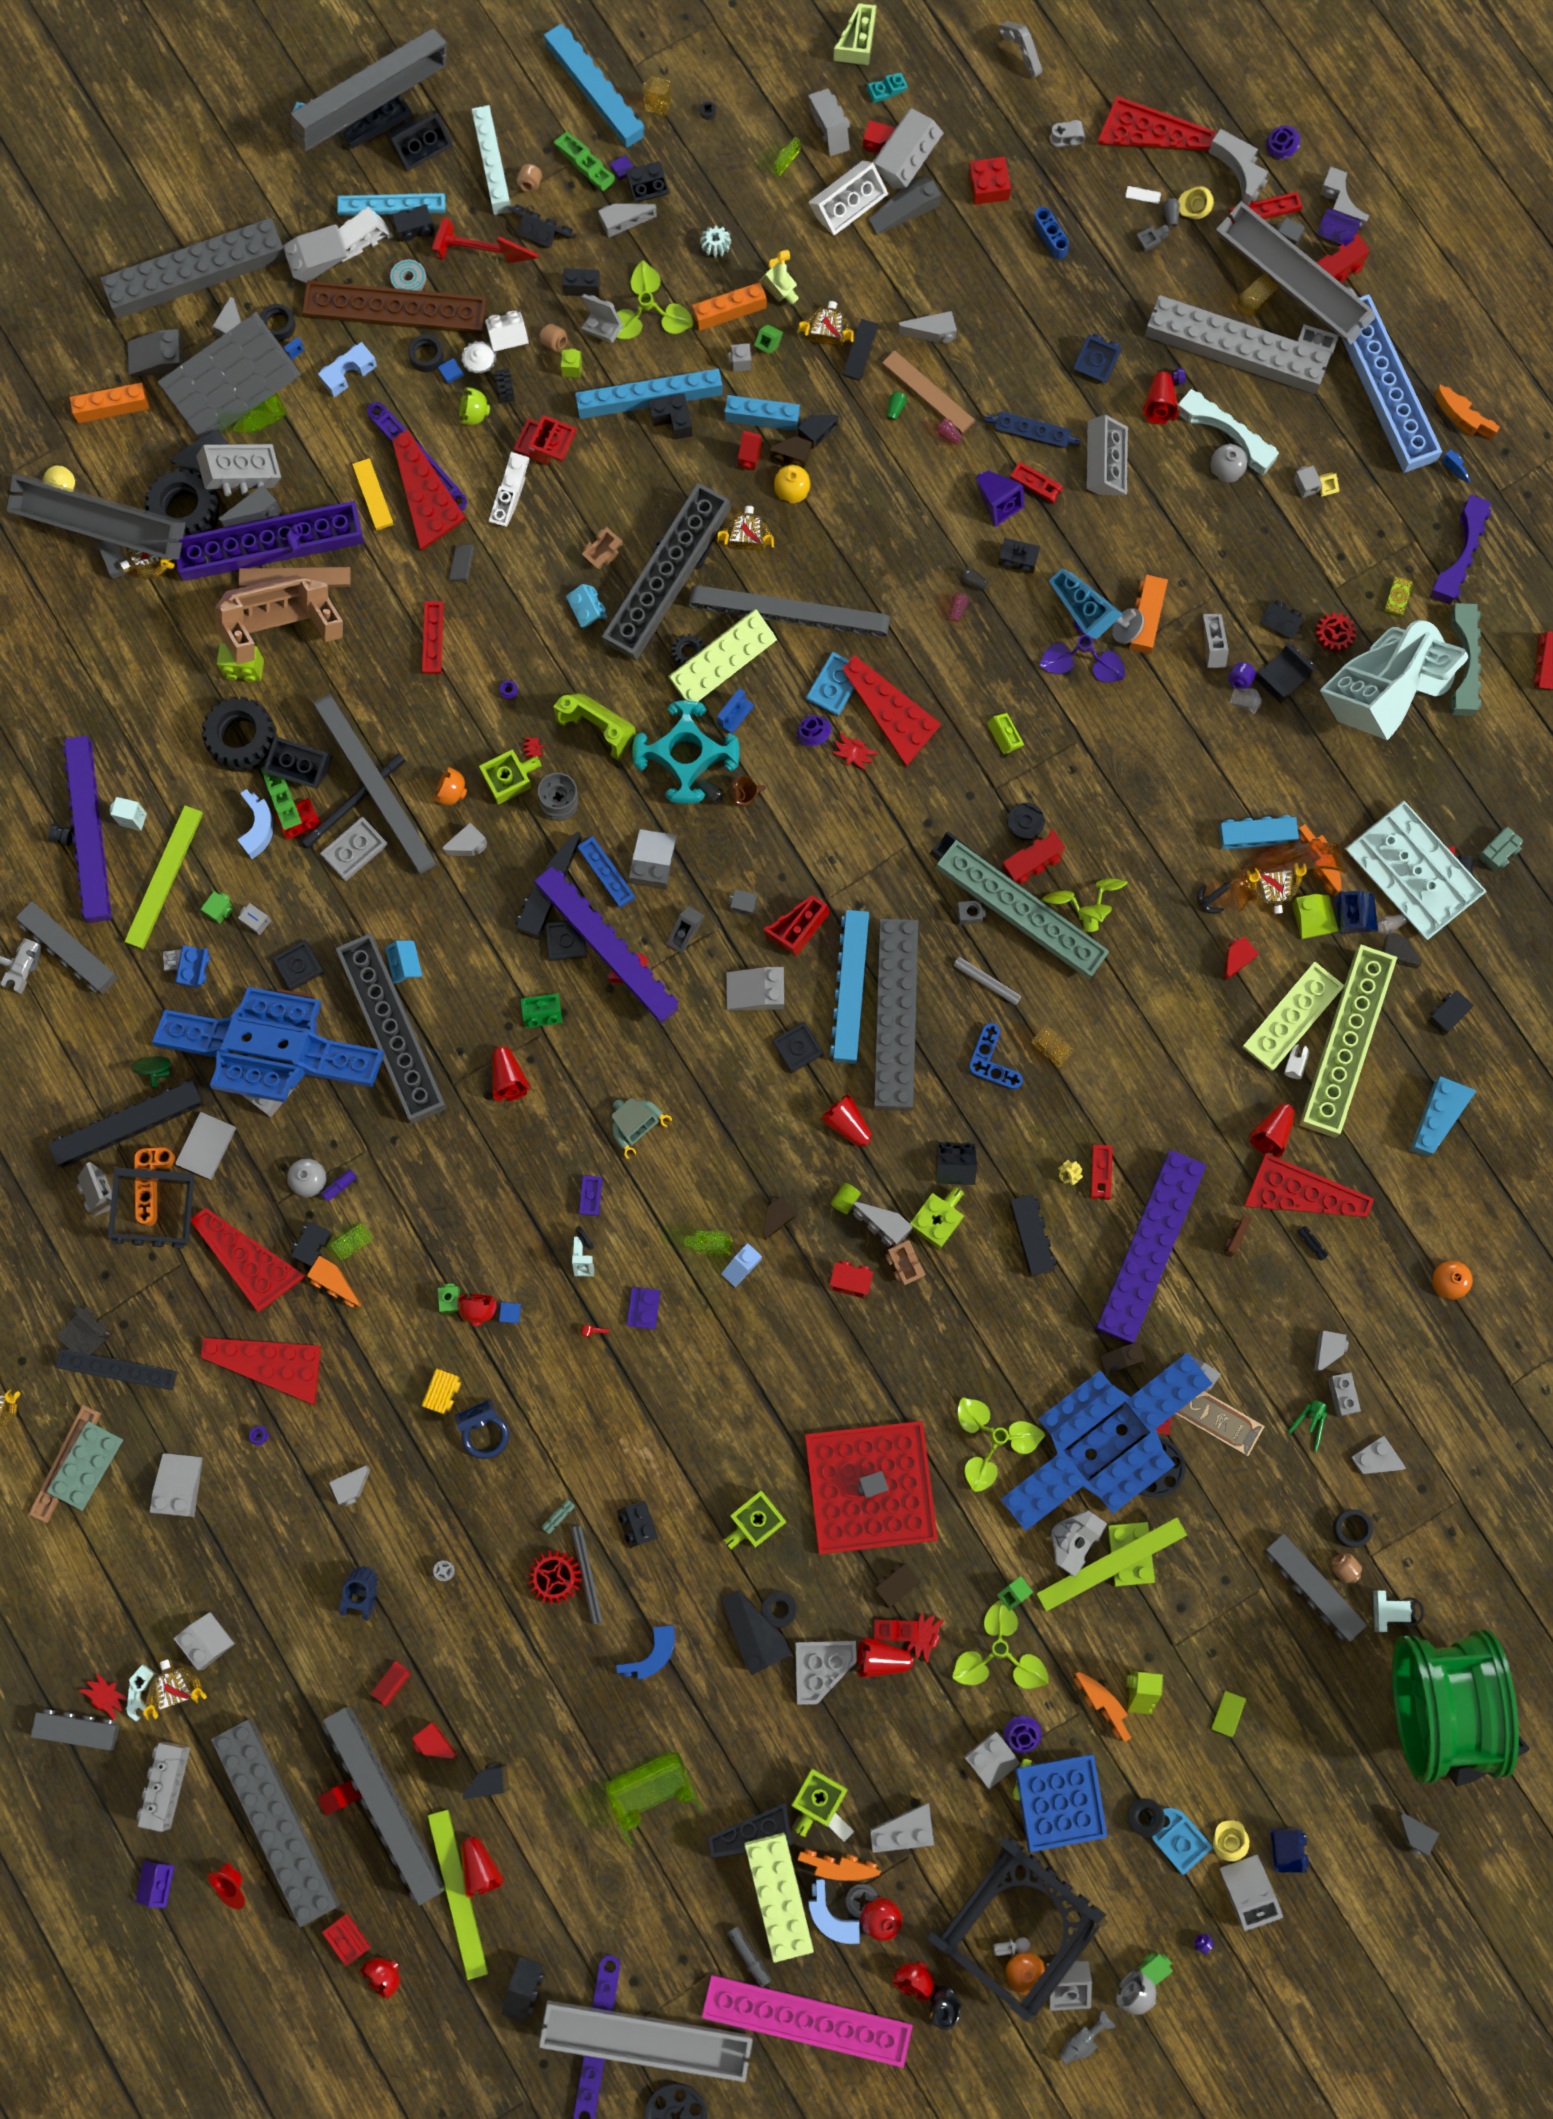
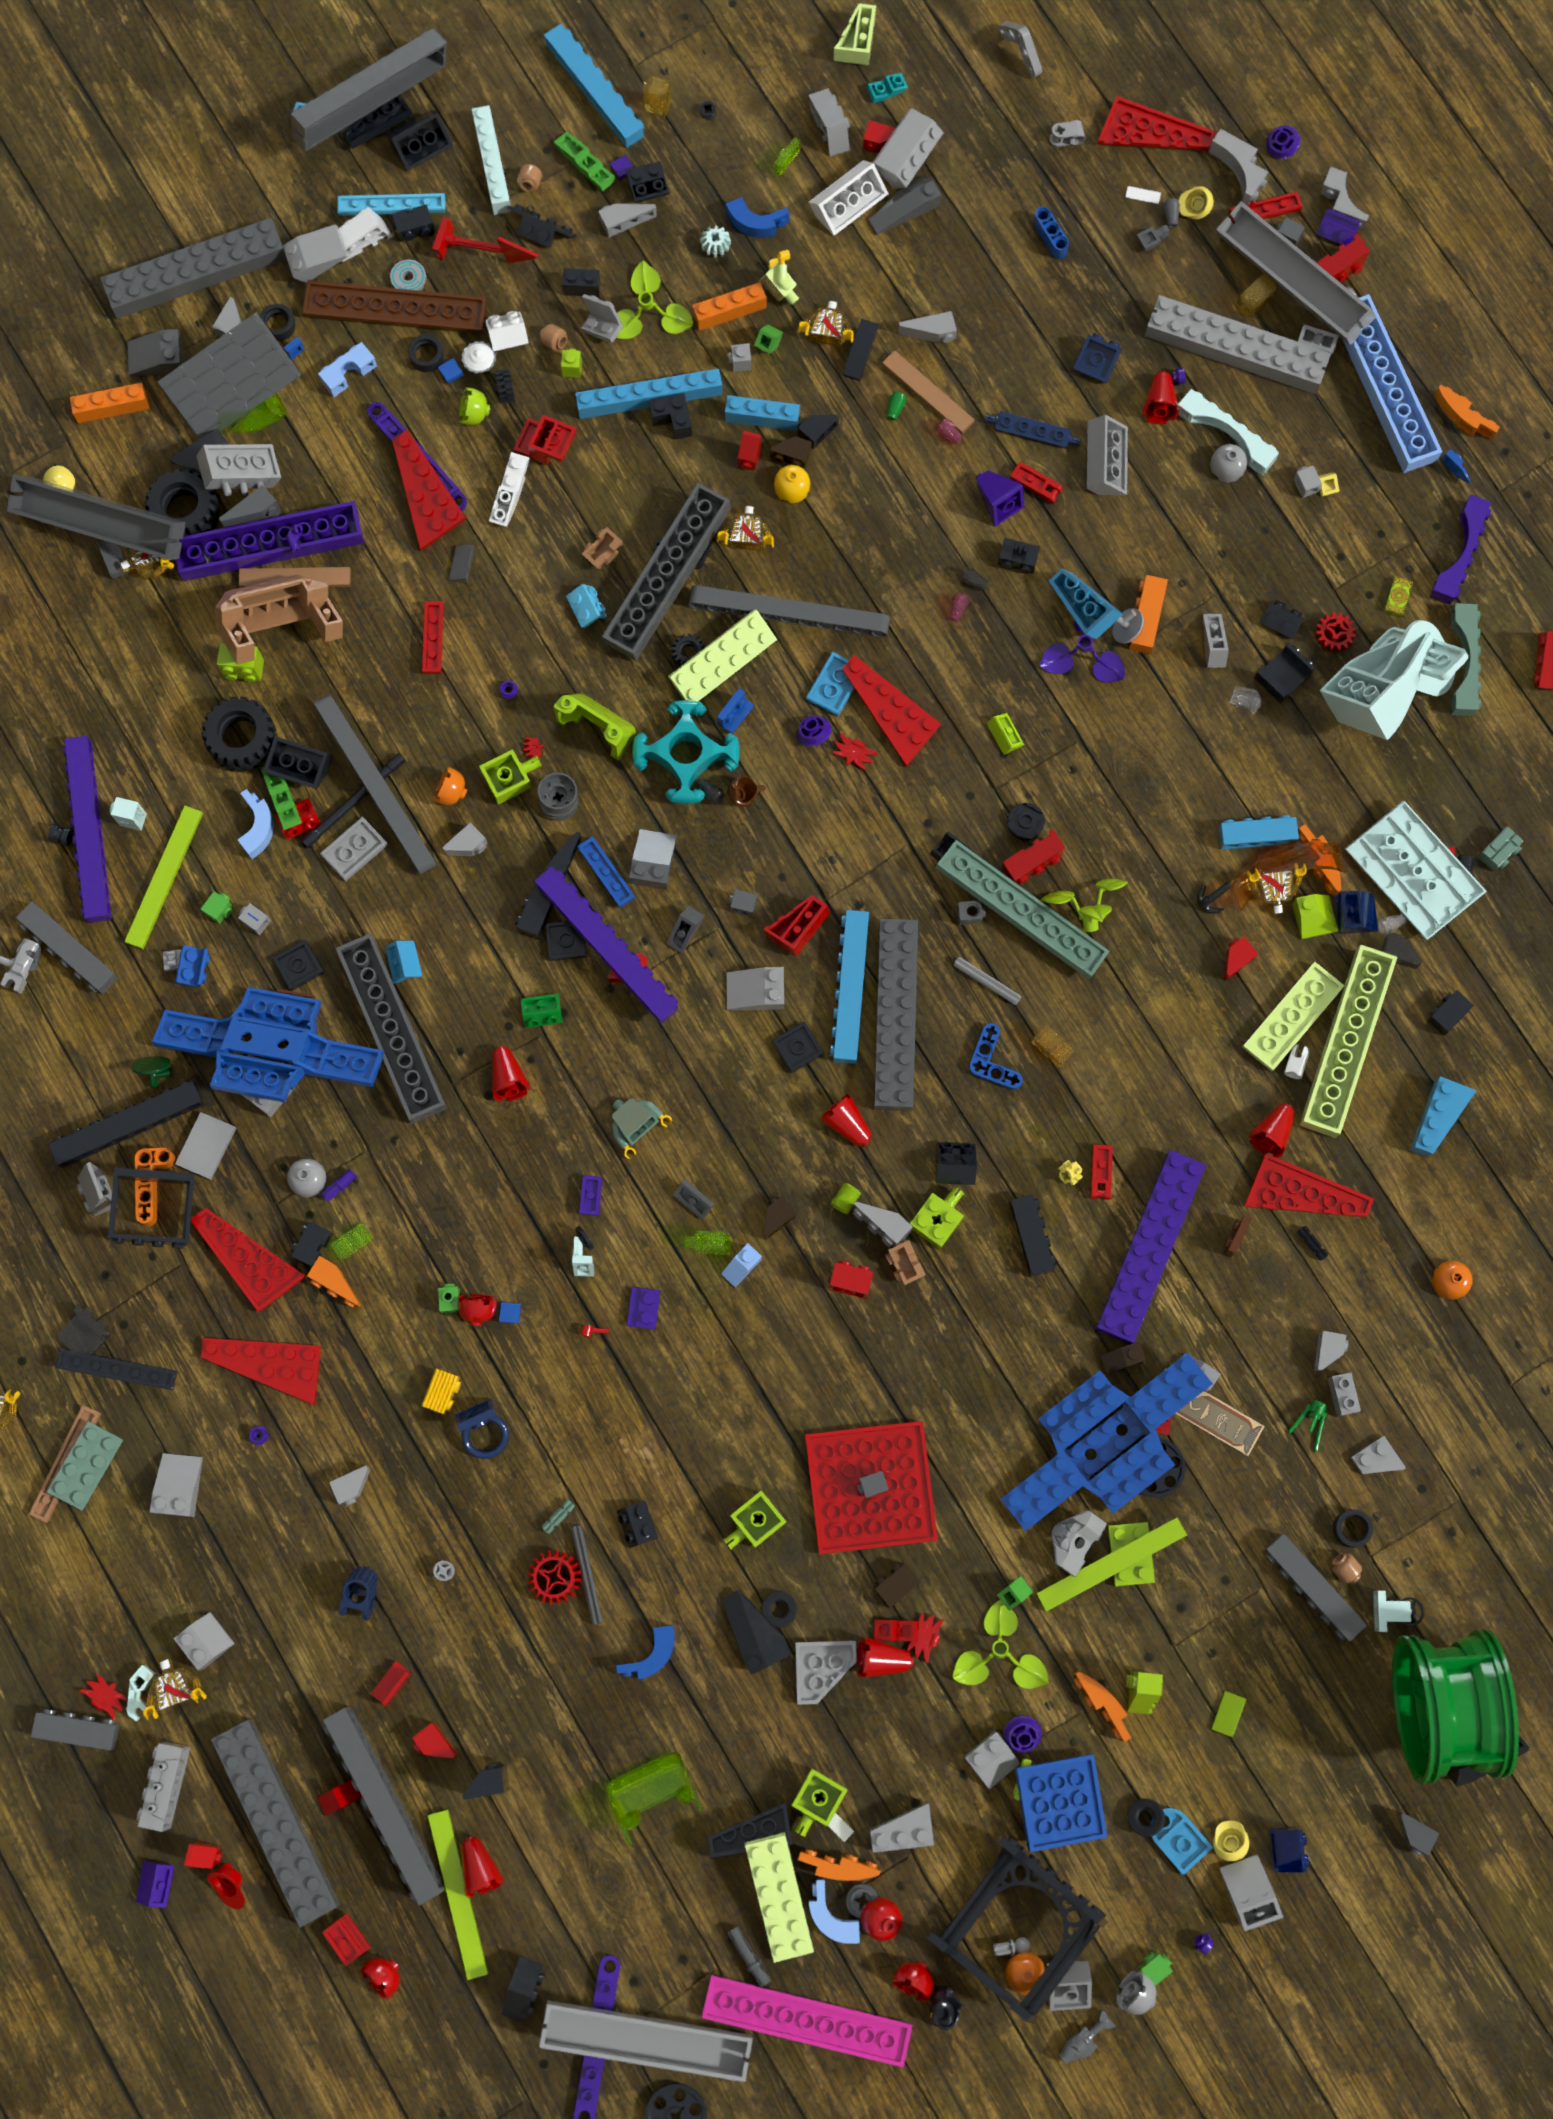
yellow tile [352,458,394,531] -> none
lime plant [958,1398,1045,1492] -> none
red brick [968,157,1011,205] -> none
dark purple head [1228,662,1255,690] -> none
none -> red slope [184,1841,223,1869]
none -> dark grey plate [673,1180,714,1220]
none -> blue arch [726,197,789,238]

